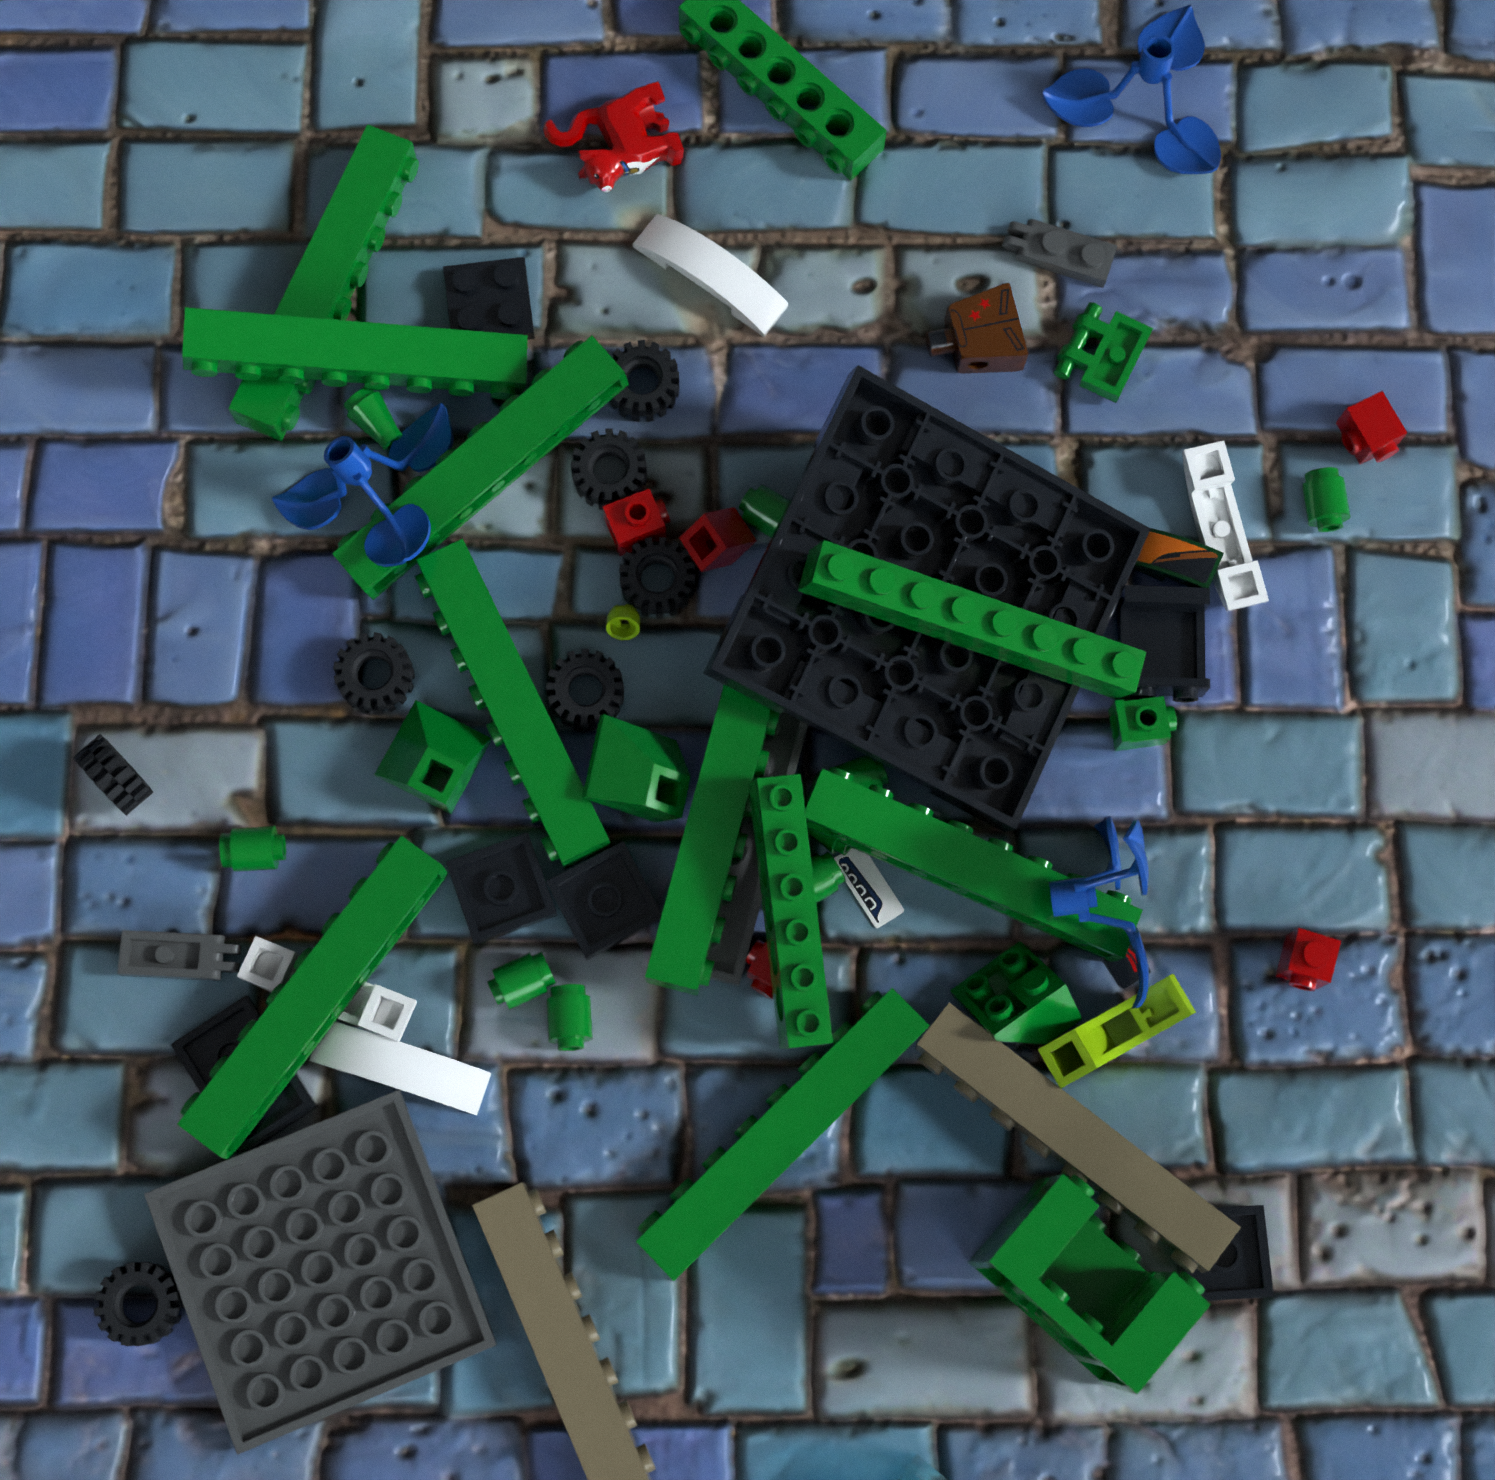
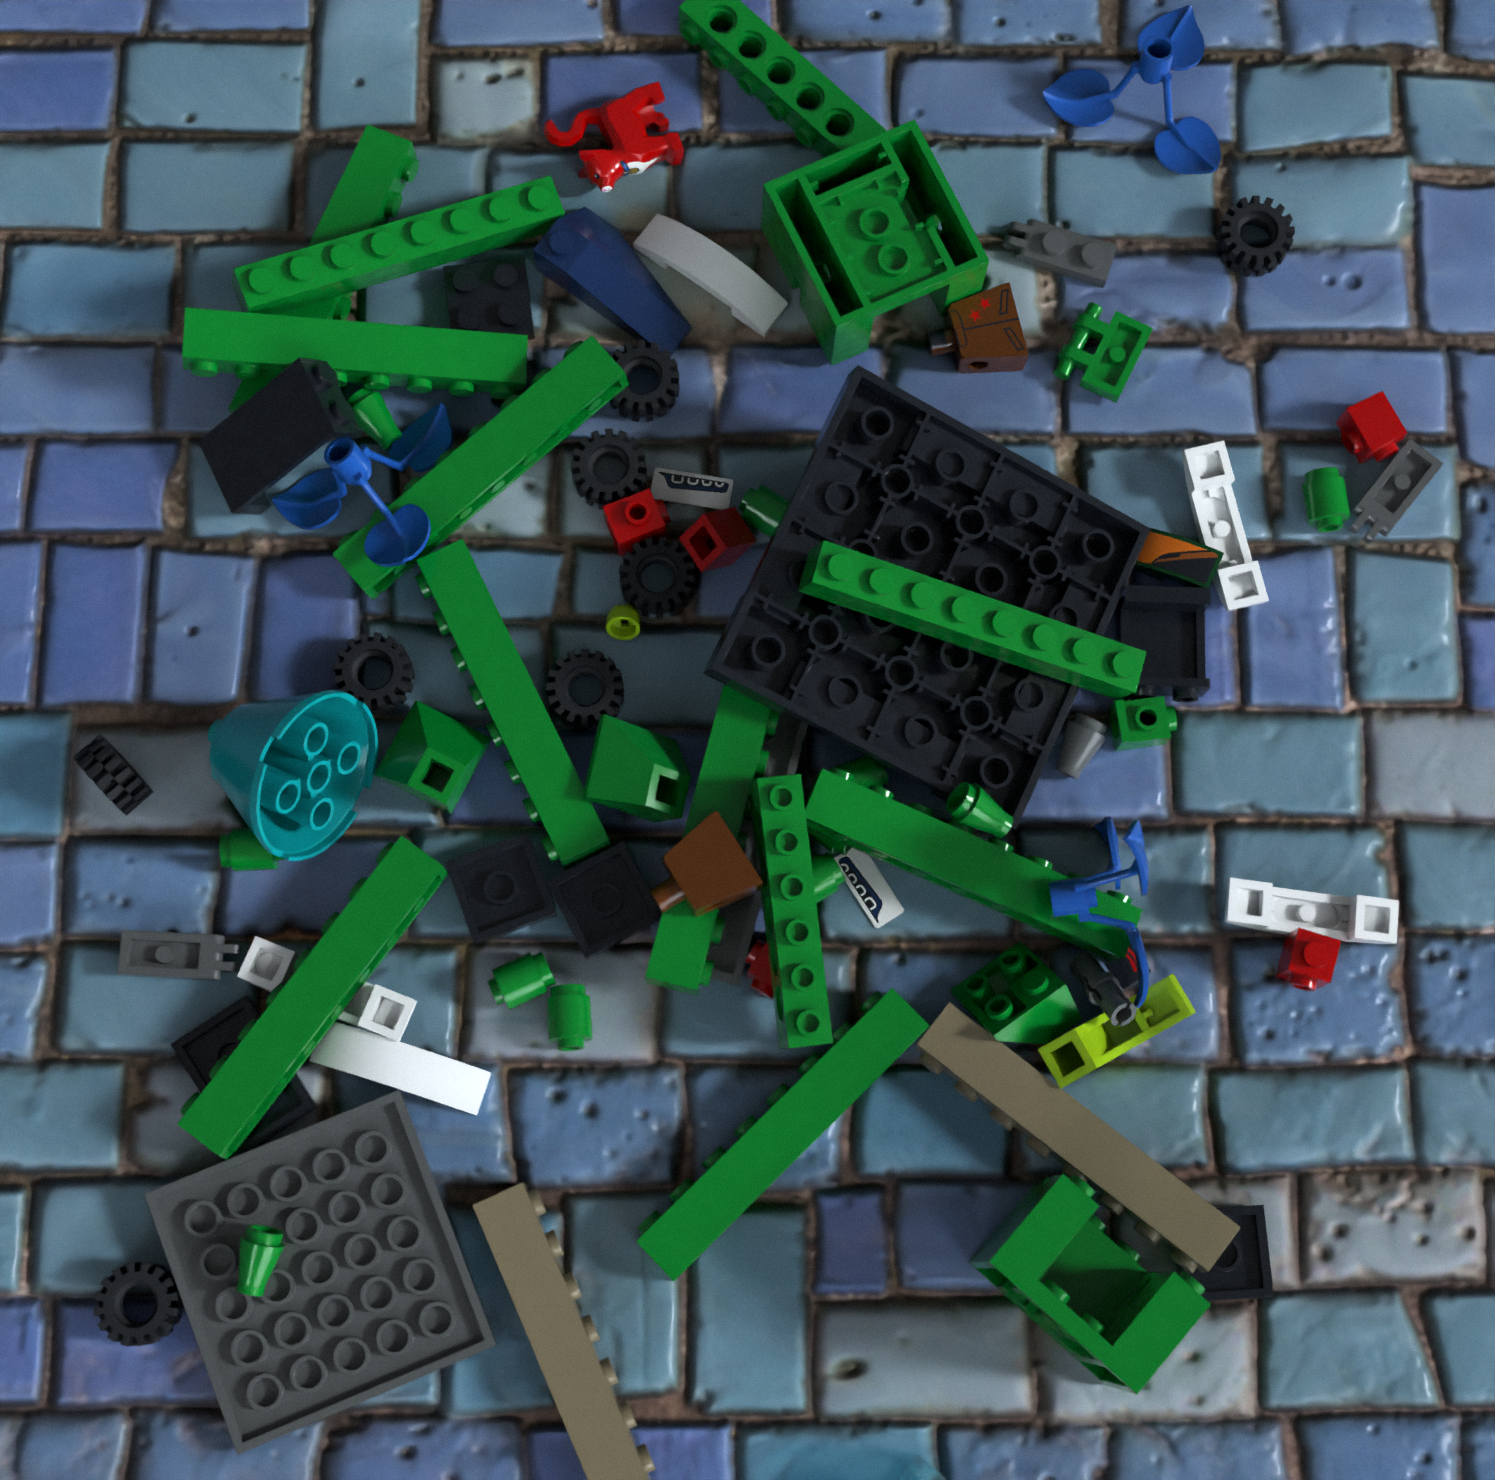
none -> black panel [198,358,362,515]
none -> teal cone [208,690,378,861]
none -> green brick [232,175,565,315]
none -> green cone [236,1224,285,1296]
none -> dark blue wedge [533,207,692,355]
none -> reddish brown torso [649,810,763,917]
none -> white sticker [651,467,733,510]
none -> green piece [761,119,990,366]
none -> green cone [946,782,1013,838]
none -> dark grey cone [1055,713,1107,780]
none -> dark grey pin [1069,952,1137,1026]
none -> black tyre [1215,196,1295,277]
none -> white slope [1225,877,1399,944]
none -> dark grey hinge [1349,439,1444,544]

